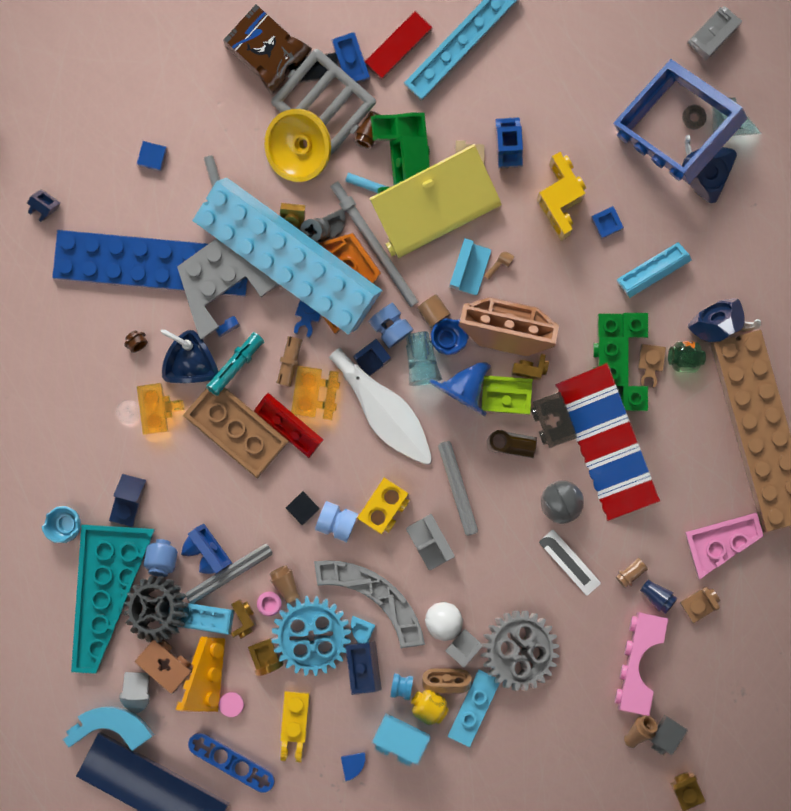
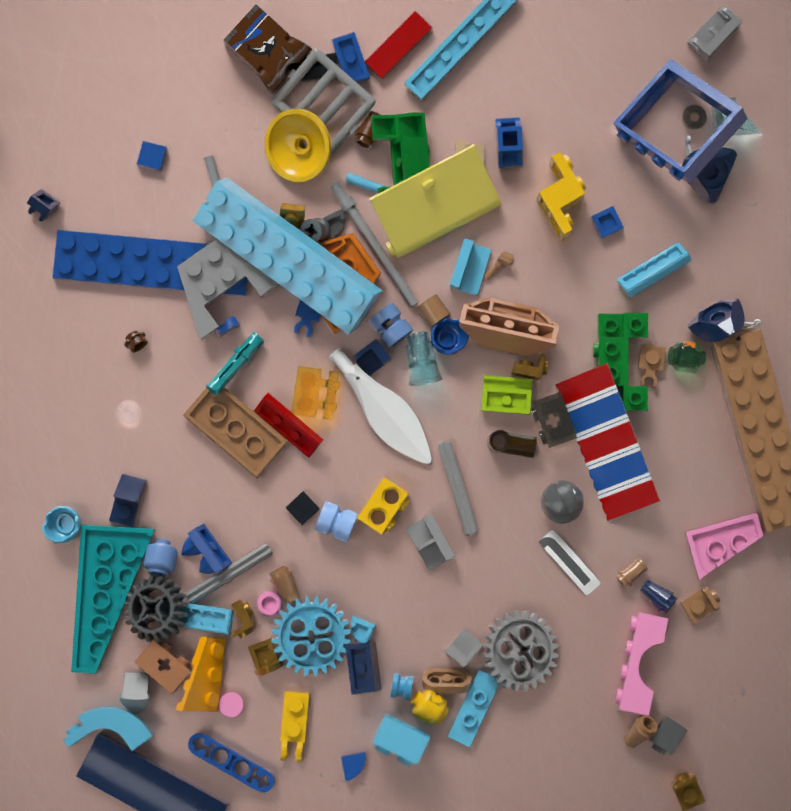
clear yellow hinge [137,383,185,435] -> none
dark blue hat [160,329,219,383] -> none
medium nougat pin [276,336,303,387] -> none
light grey tile [314,560,425,648] -> none
white hair [425,601,463,641] -> none
blue piece [429,362,491,416] -> none

